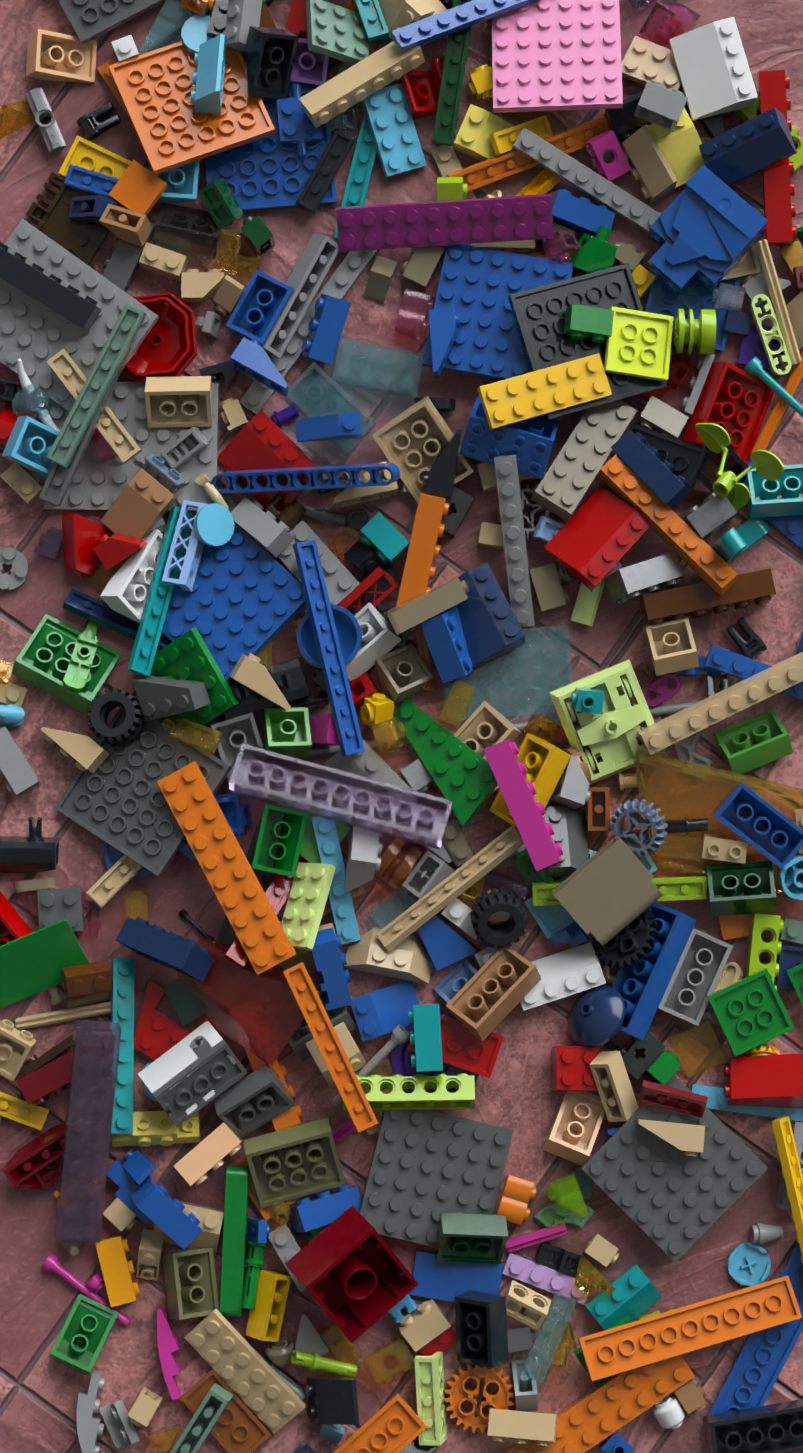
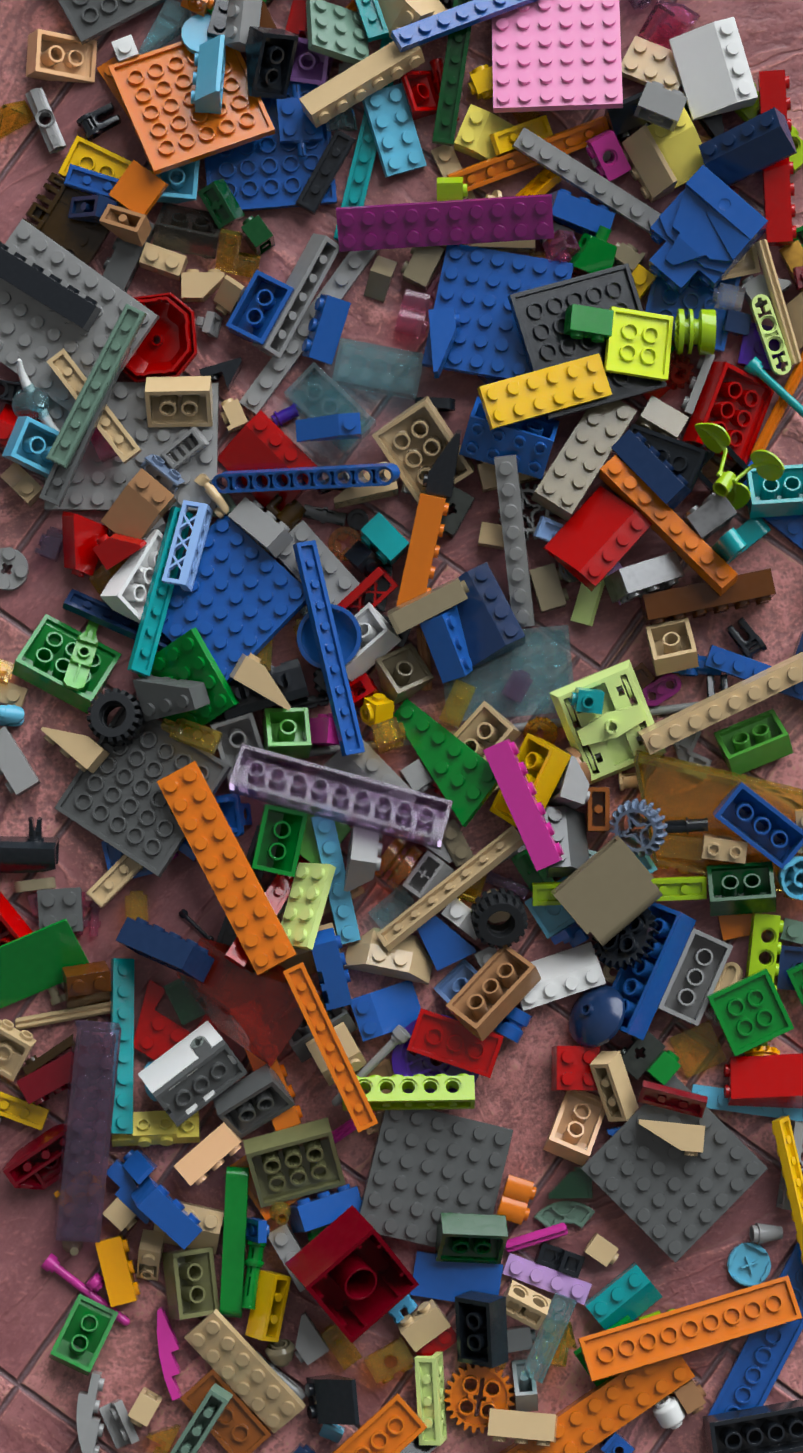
medium azure tile [193,503,235,547] -> none
slope [230,337,288,397] -> none
lime pin [291,1350,357,1378] -> none
teal brick [409,1004,443,1072] -> none
clear neon green slope [546,1173,589,1218] -> none
clear yellow slope [575,1255,615,1295] -> none
none -> blue wheel [494,1007,532,1043]
none -> clear purple brick [501,669,533,705]

